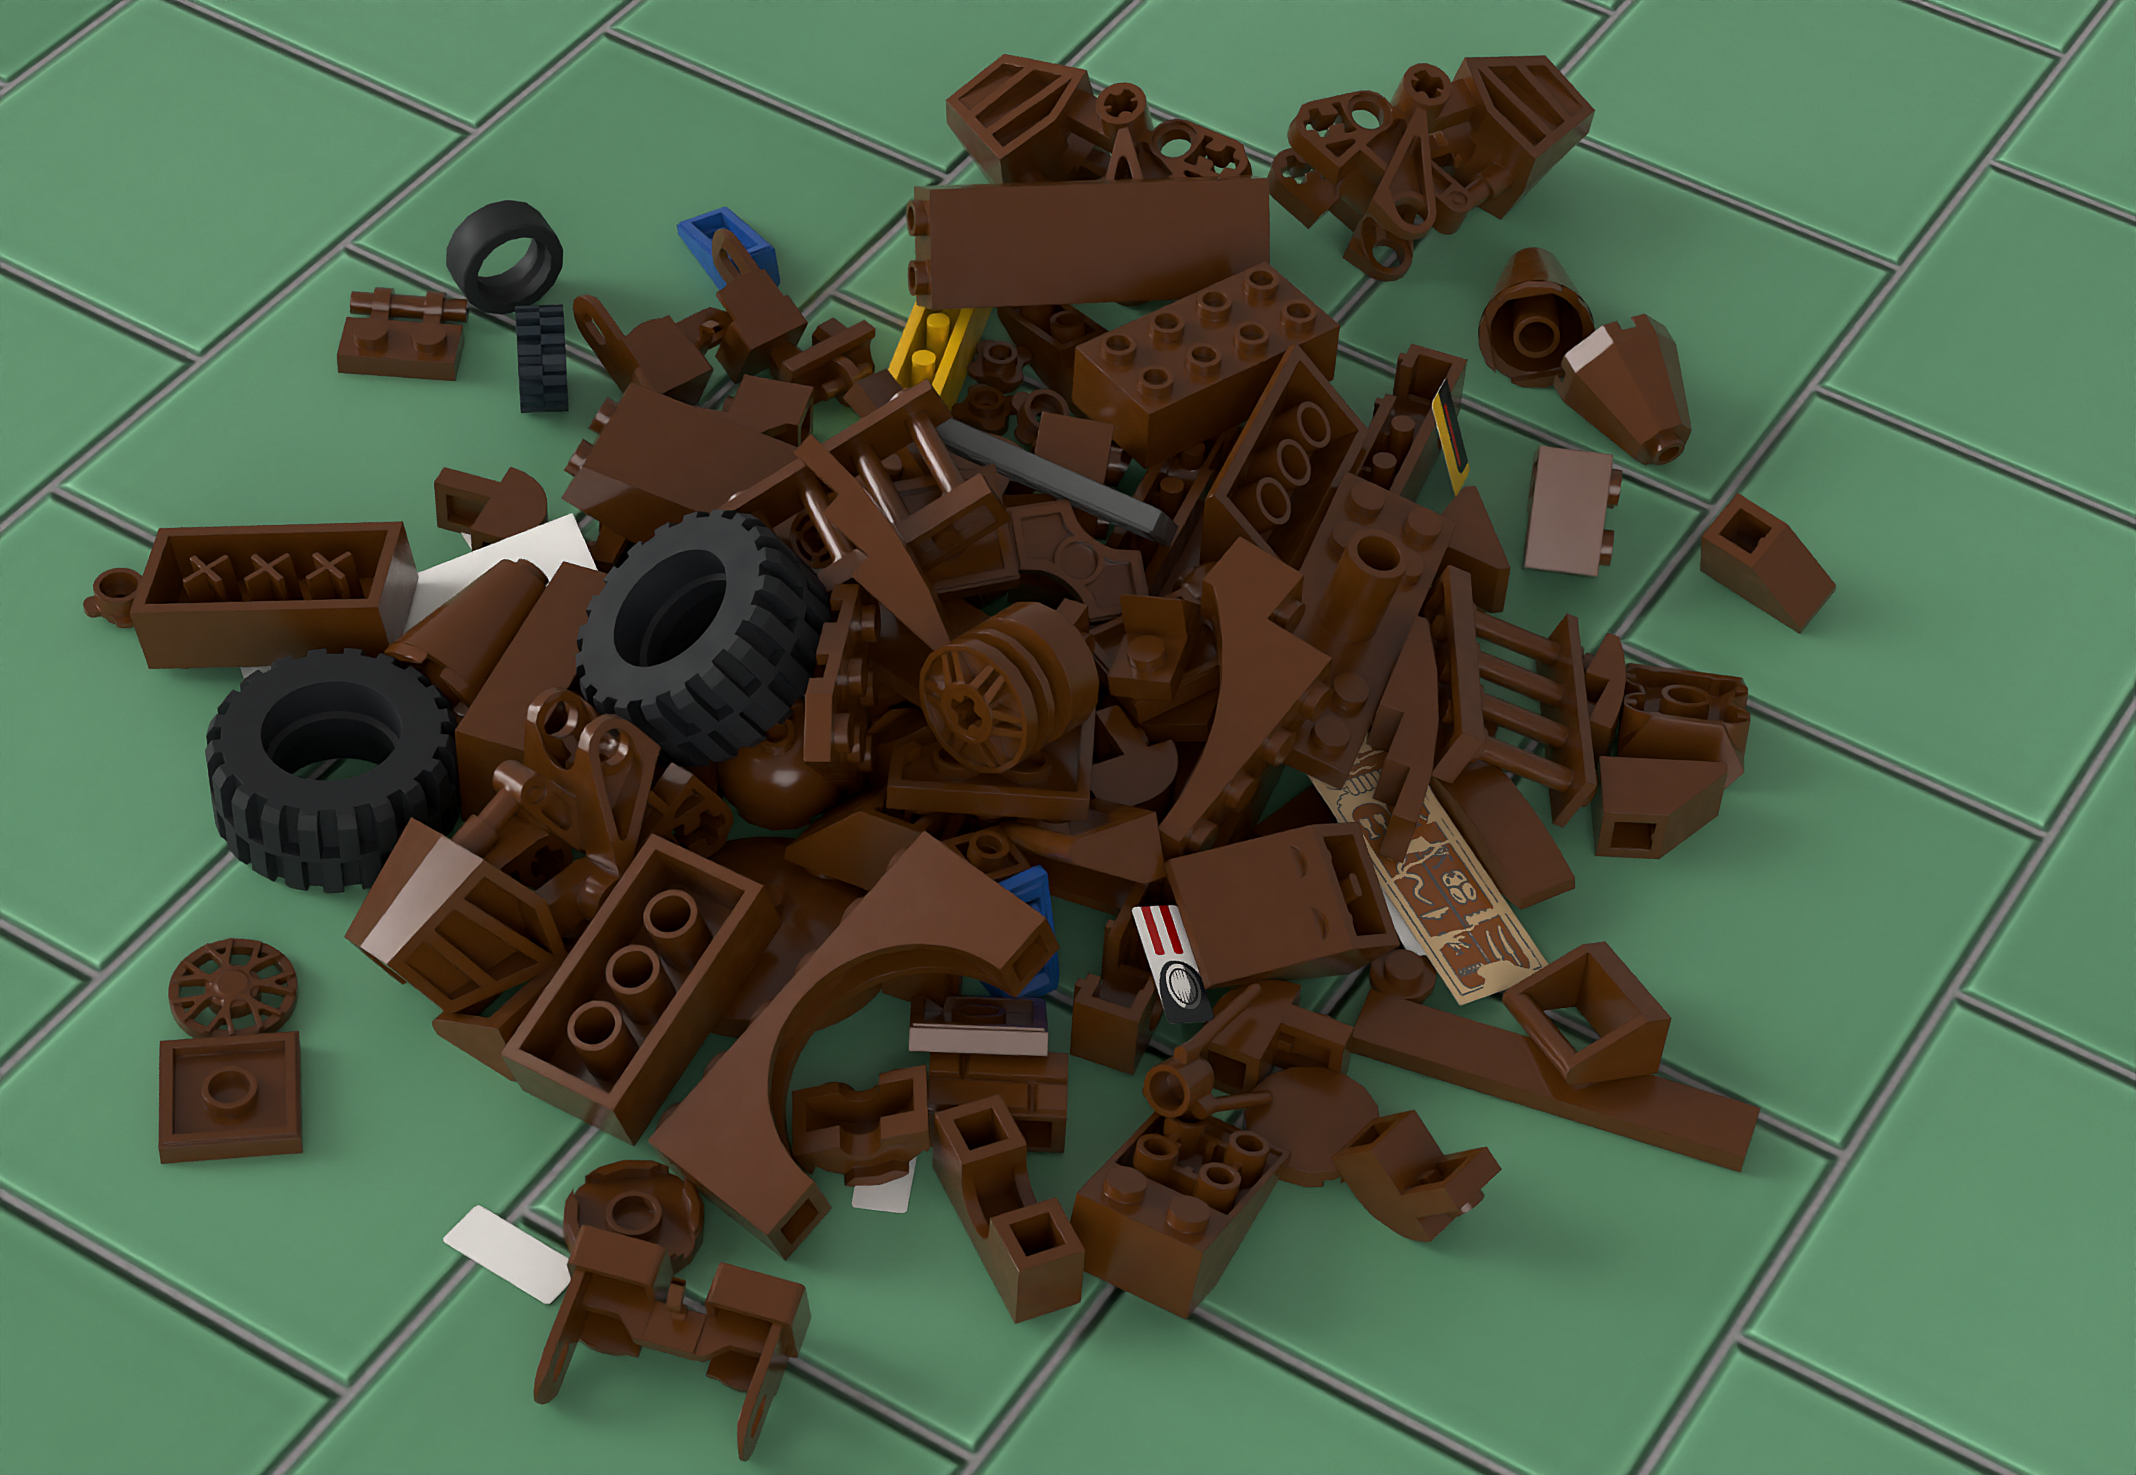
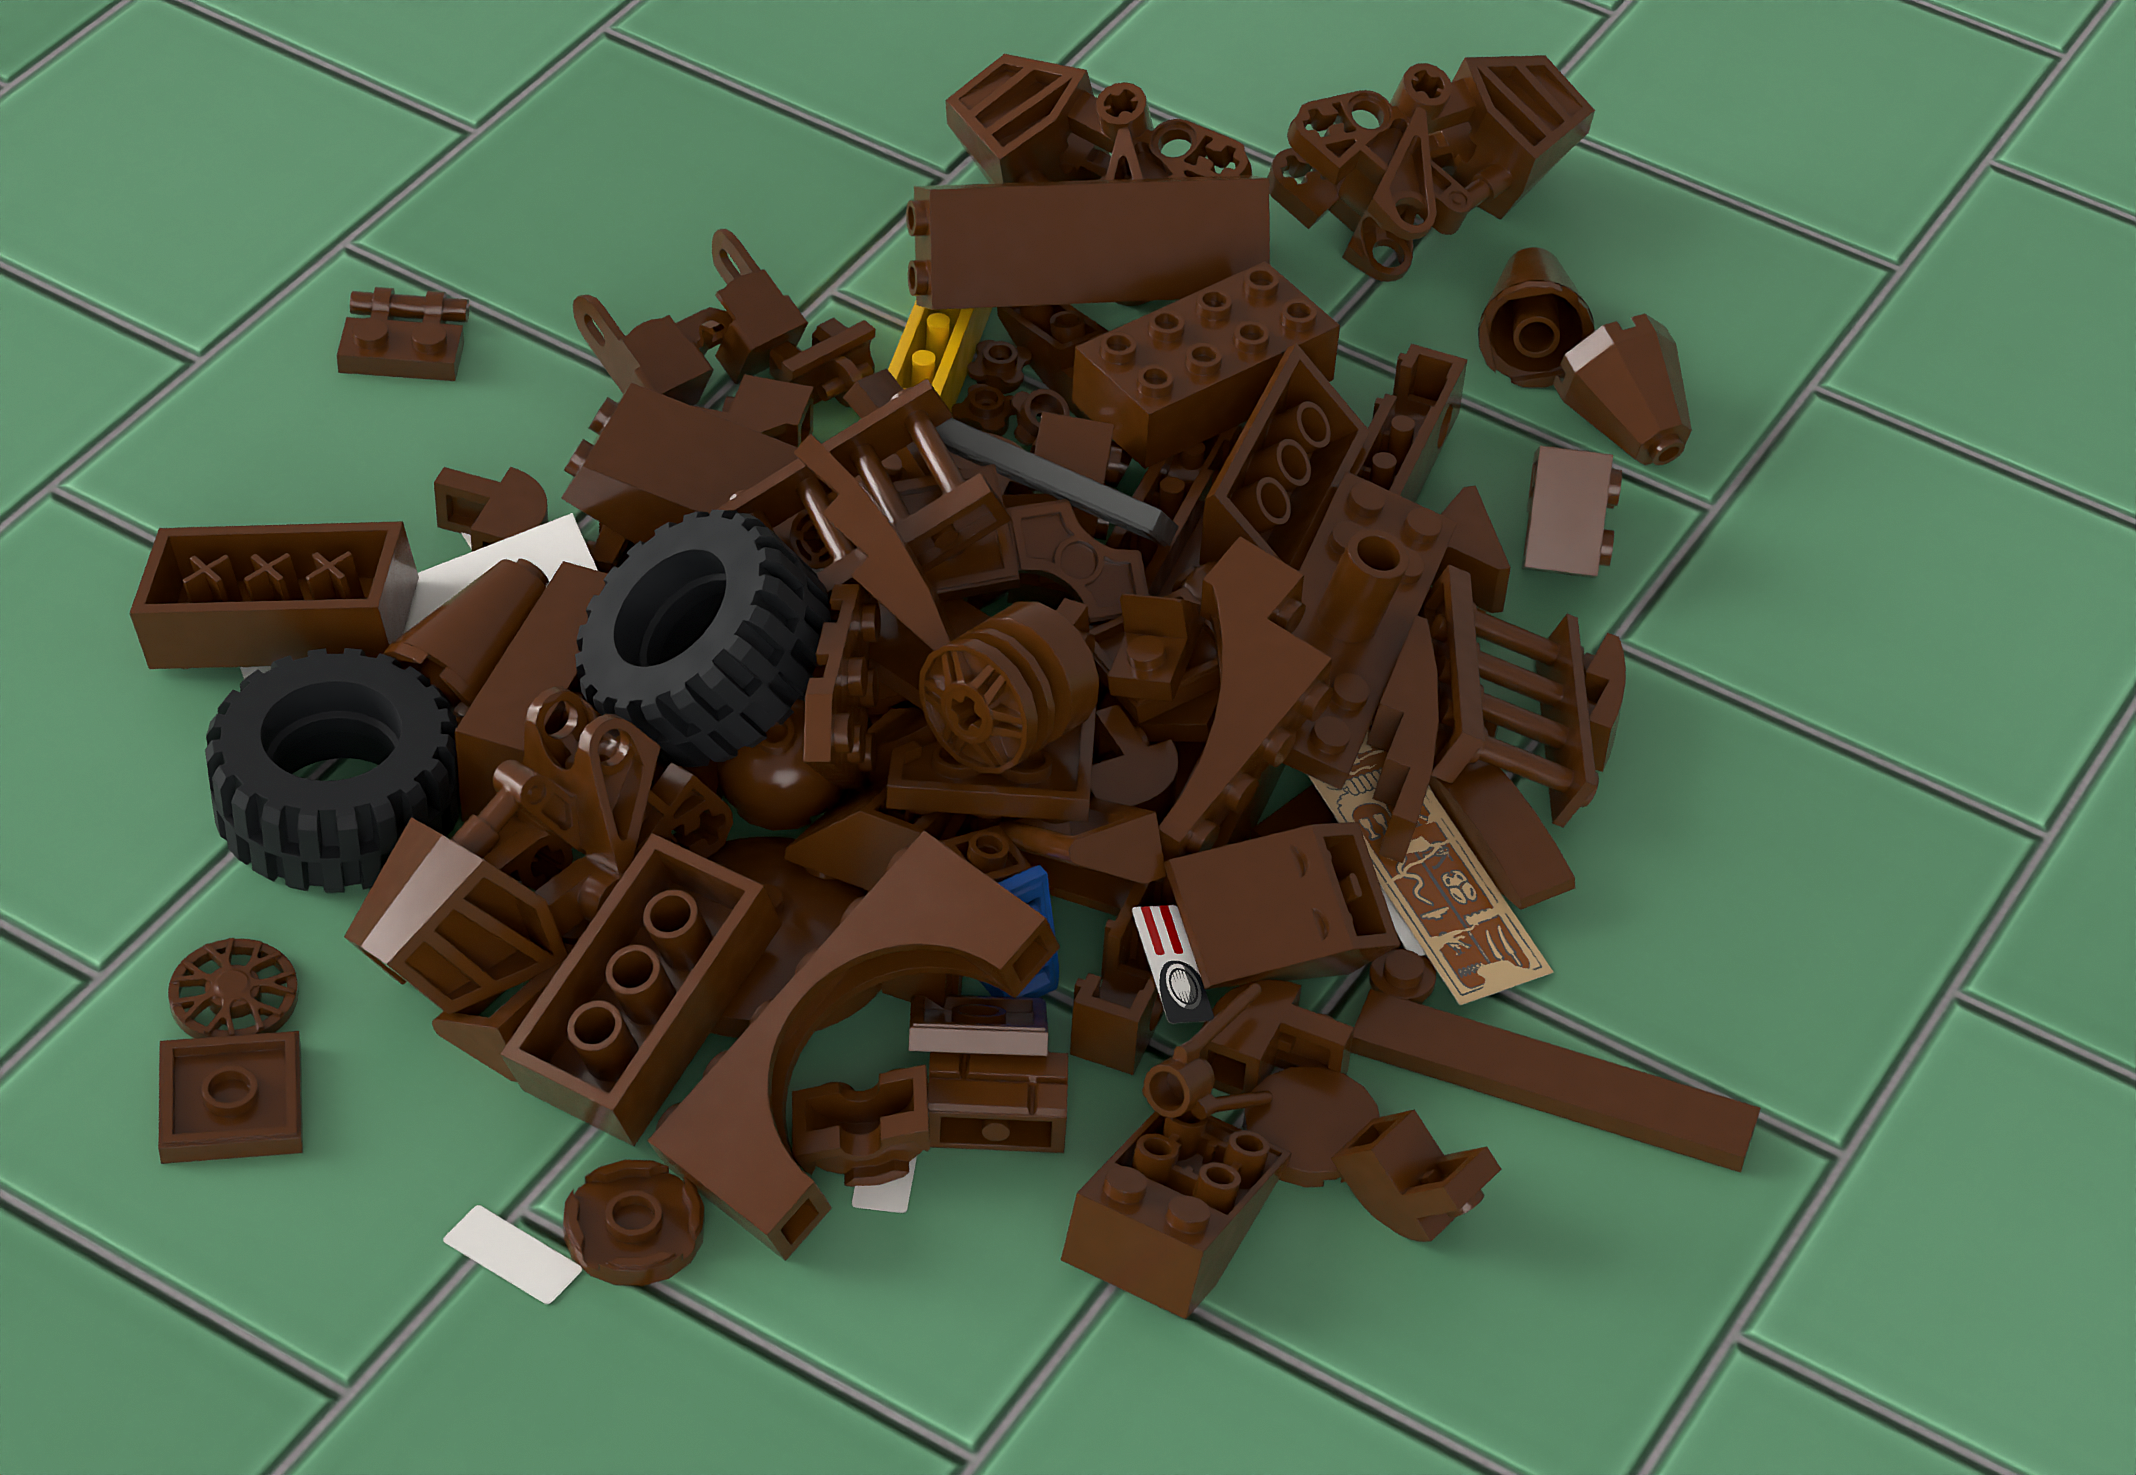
reddish brown plate [83,568,142,629] -> none
black tyre [446,200,563,315] -> none
black wheel [515,304,569,413] -> none
reddish brown piece [533,1225,811,1462] -> none
blue slope [676,206,780,290] -> none
reddish brown arch [932,1093,1085,1324] -> none
sticker [1432,378,1470,496] -> none
reddish brown tile [1502,941,1672,1086] -> none
reddish brown slope [1591,756,1728,859] -> none
reddish brown slope [1617,663,1751,790] -> none
reddish brown slope [1700,493,1836,634] -> none

